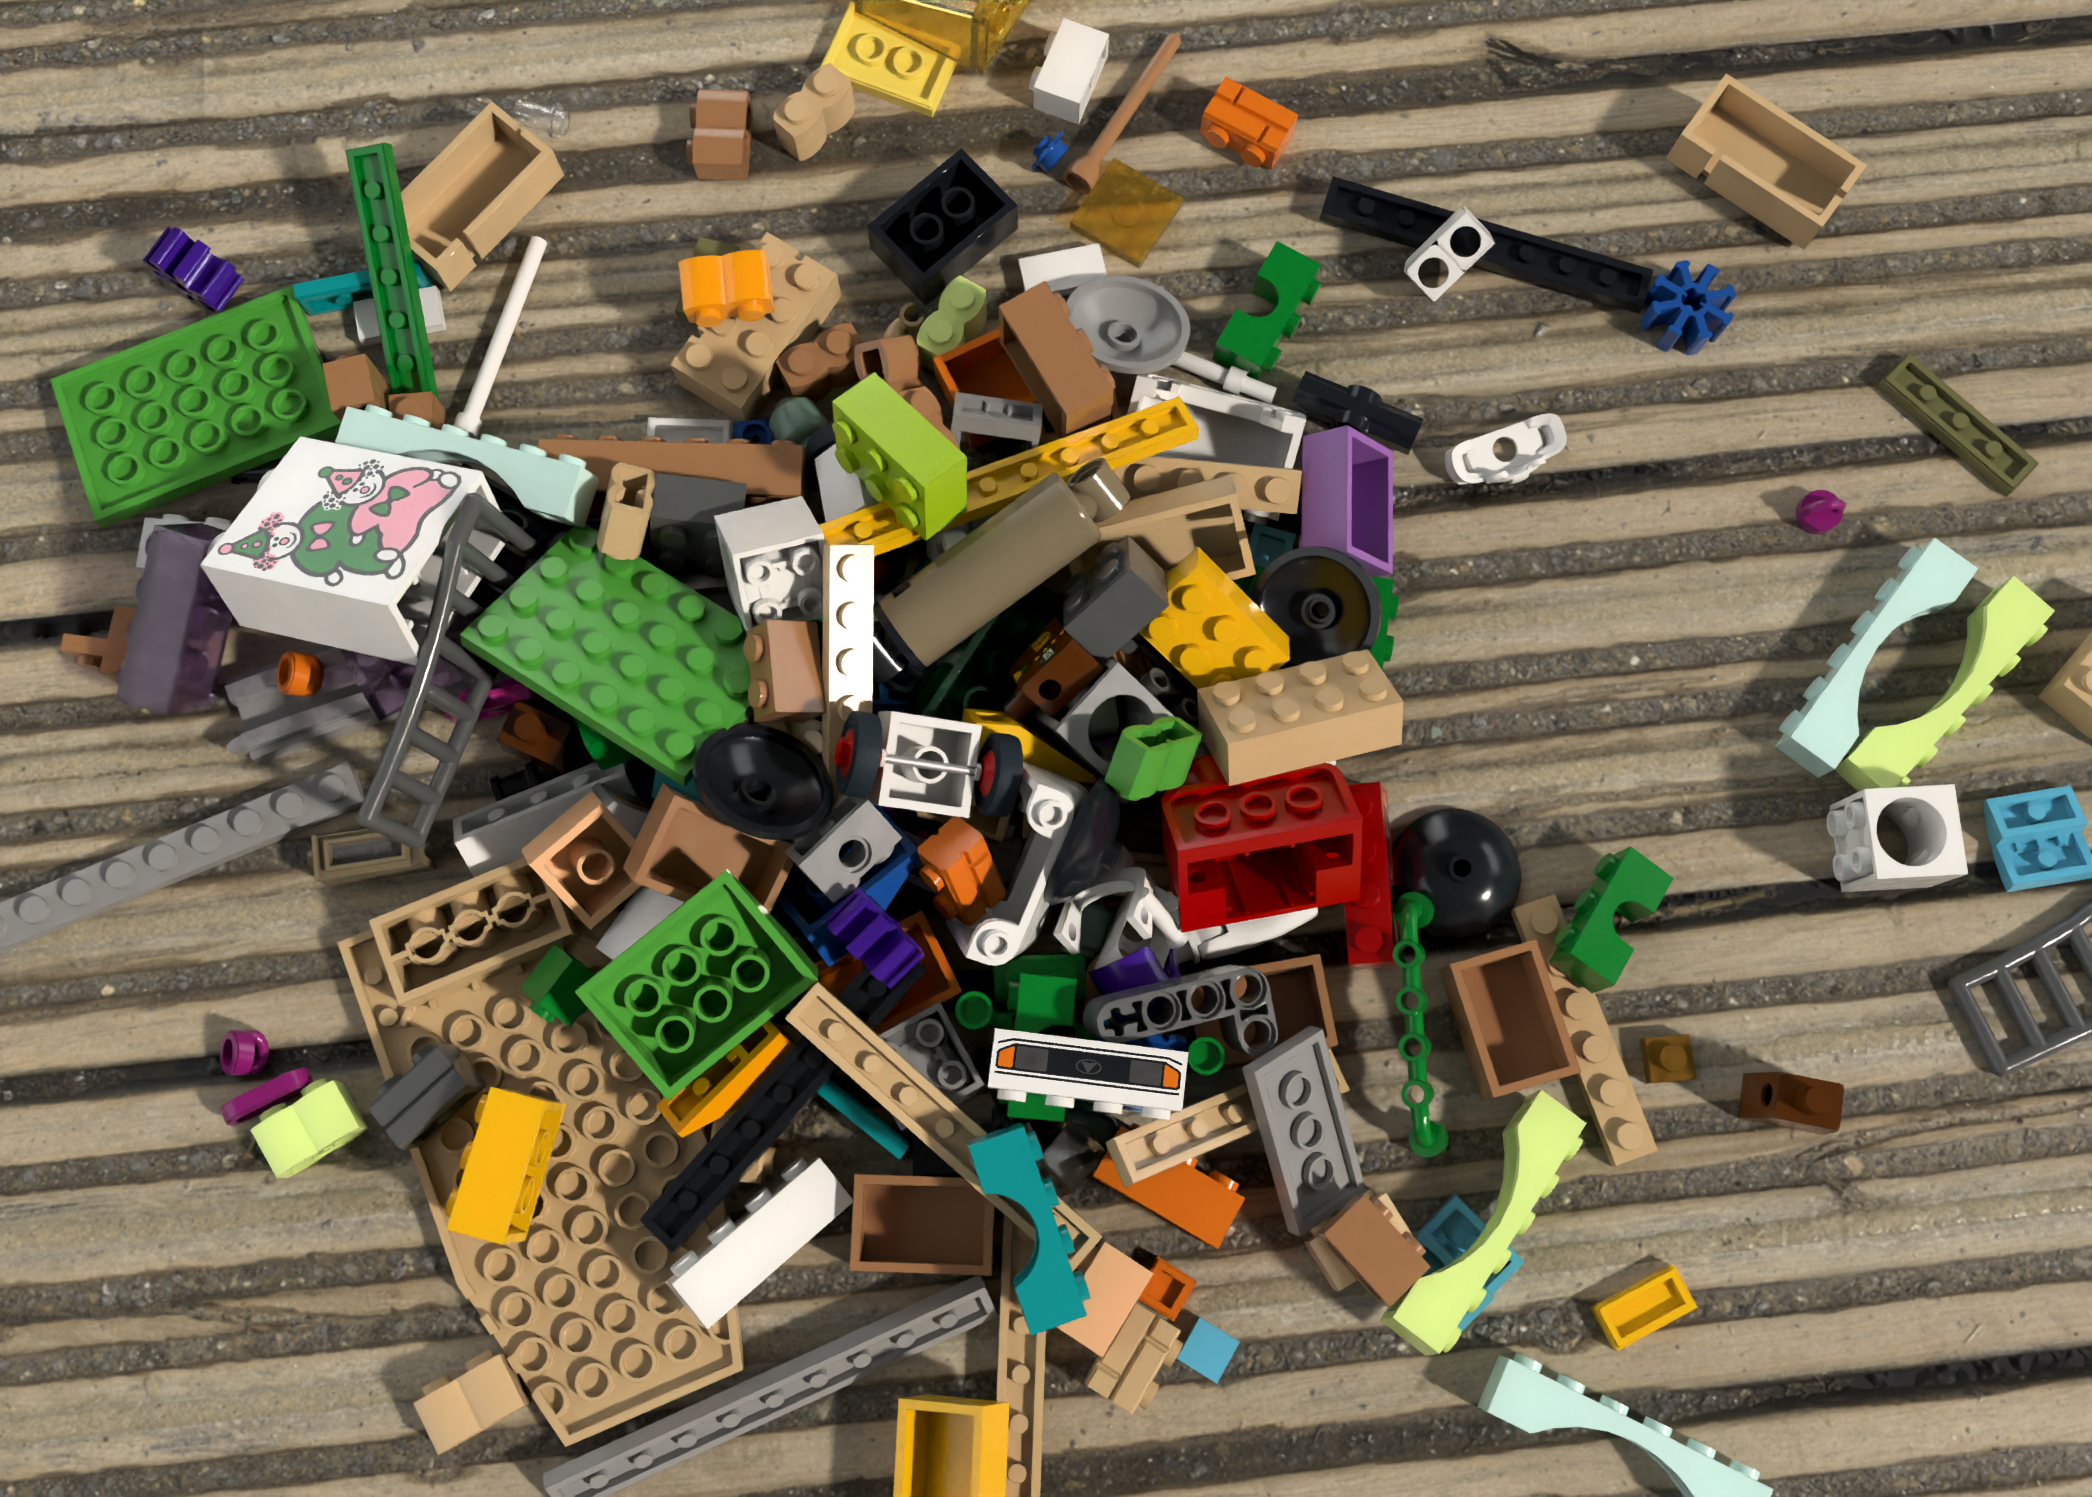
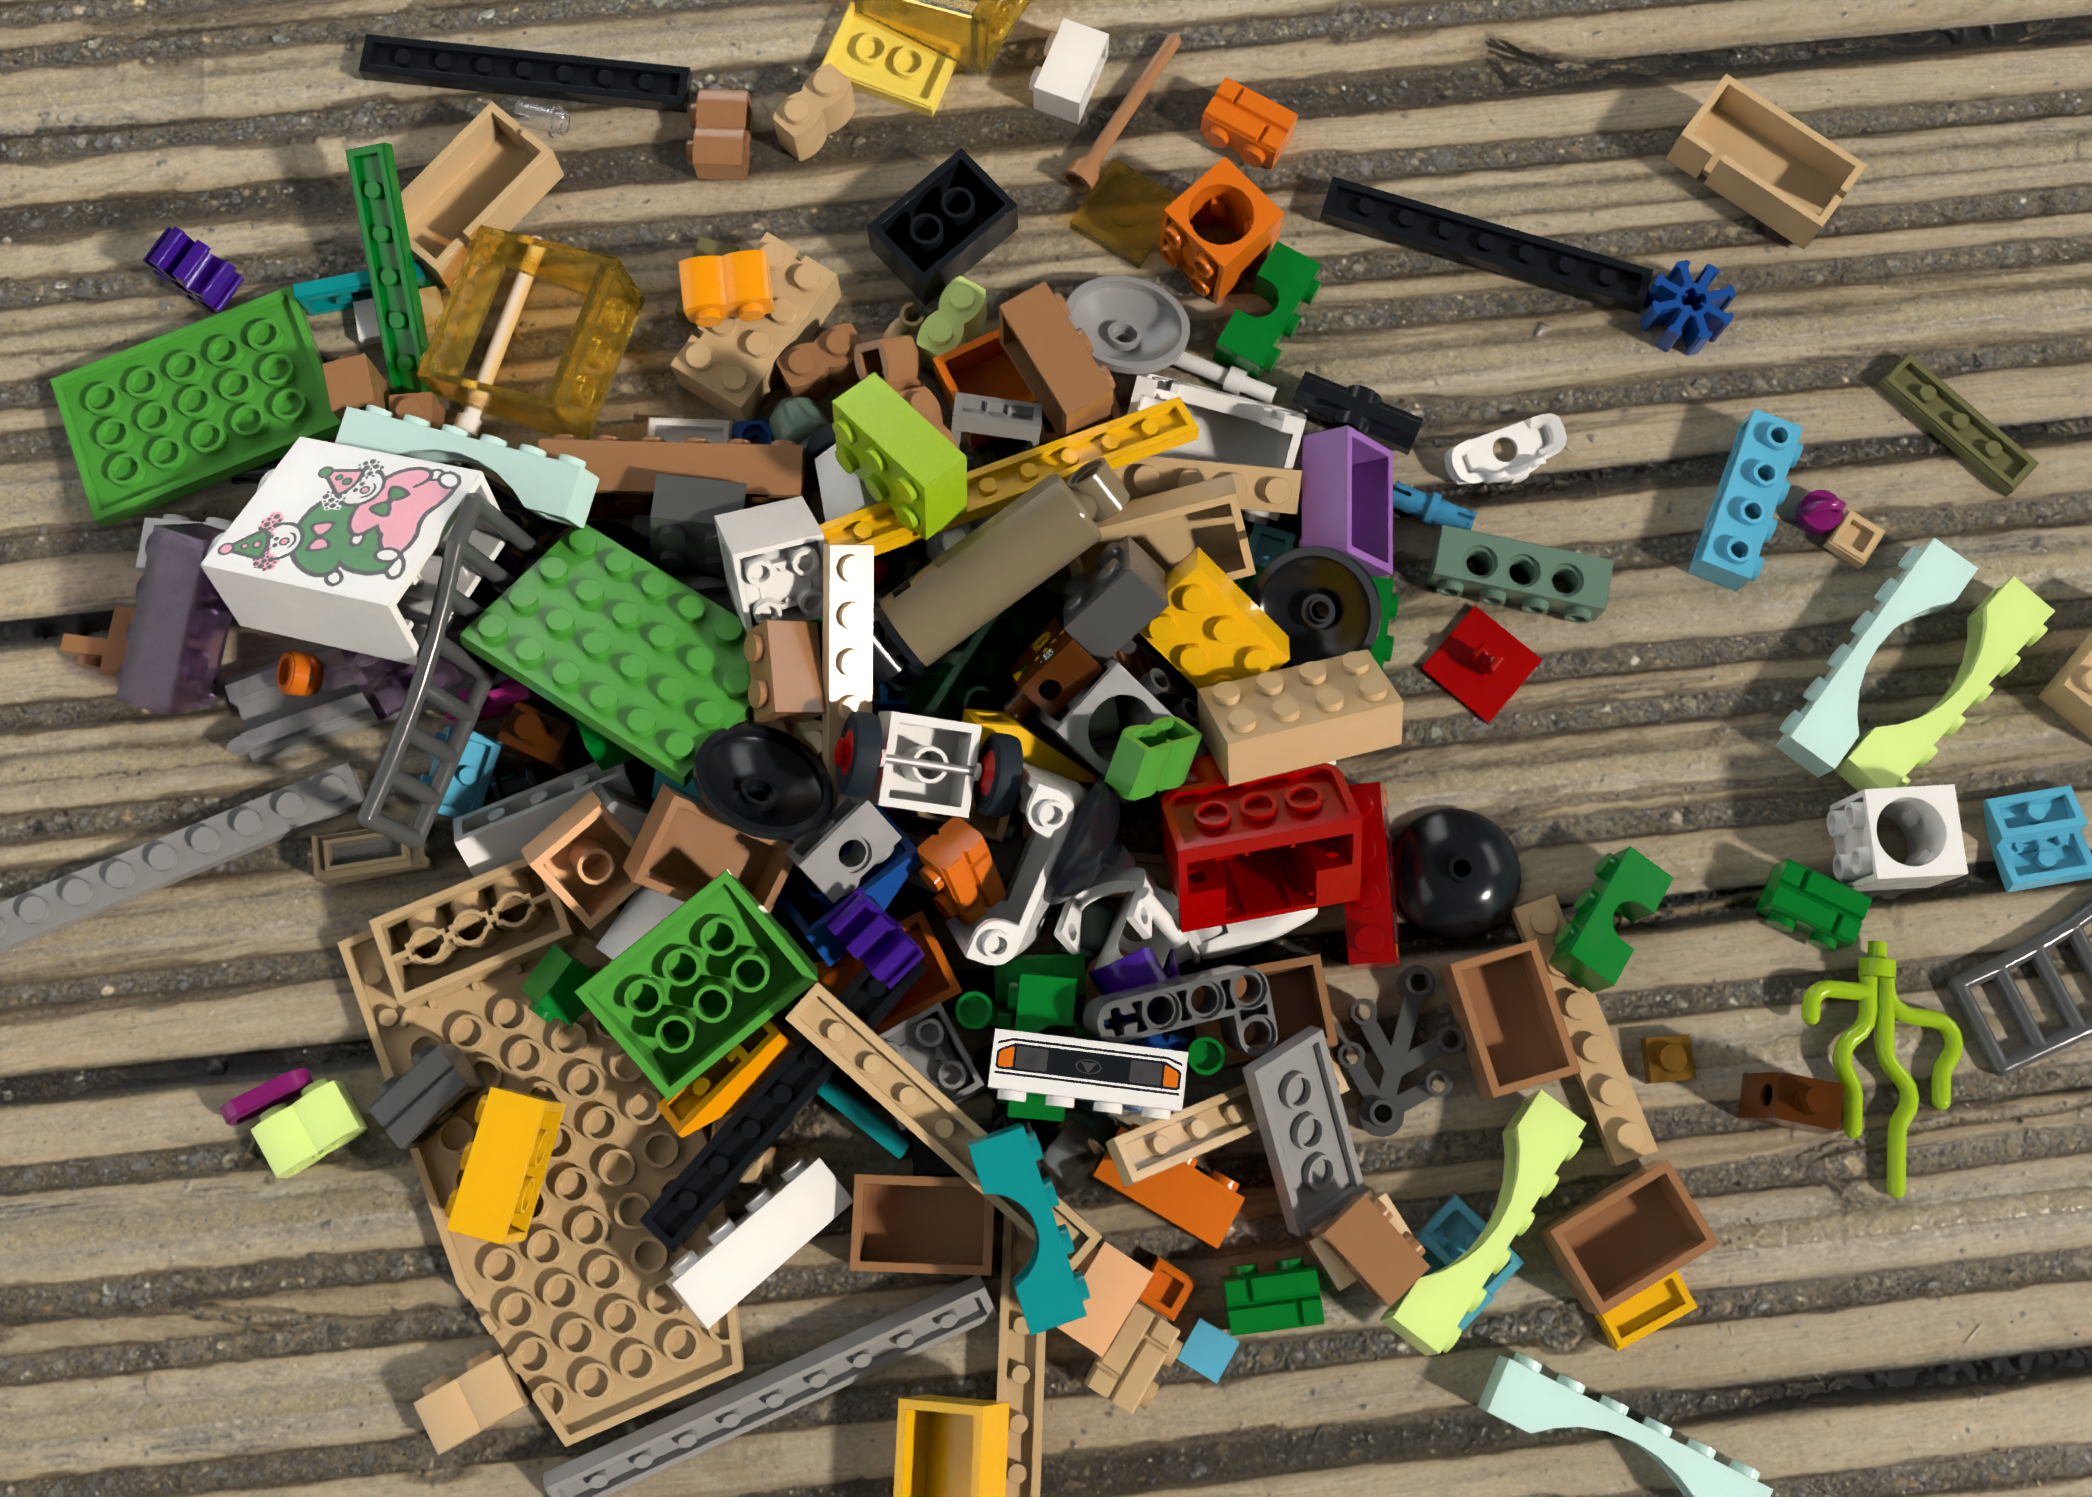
magenta tile [220,1030,269,1076] -> none
tan brick [596,462,656,560] -> none
white tile [1018,243,1107,296] -> none
blue plate [1031,131,1069,173] -> none
green bar [1393,892,1448,1158] -> none
white piece [1404,206,1495,302] -> none
none -> black plate [359,34,692,113]
none -> medium azure bracket [415,724,501,819]
none -> clear yellow windscreen [417,225,645,440]
none -> orange brick [1159,157,1285,304]
none -> green brick [1220,1257,1325,1336]
none -> dark grey plant [1336,965,1465,1137]
none -> dark azure pin [1393,481,1477,530]
none -> red piece [1420,606,1542,725]
none -> sand green brick [1426,525,1614,623]
none -> medium nougat piece [1537,1160,1720,1316]
none -> medium azure brick [1688,409,1803,591]
none -> green brick [1755,858,1872,952]
none -> lime plant [1801,941,1963,1199]
none -> tan tile [1822,509,1886,569]

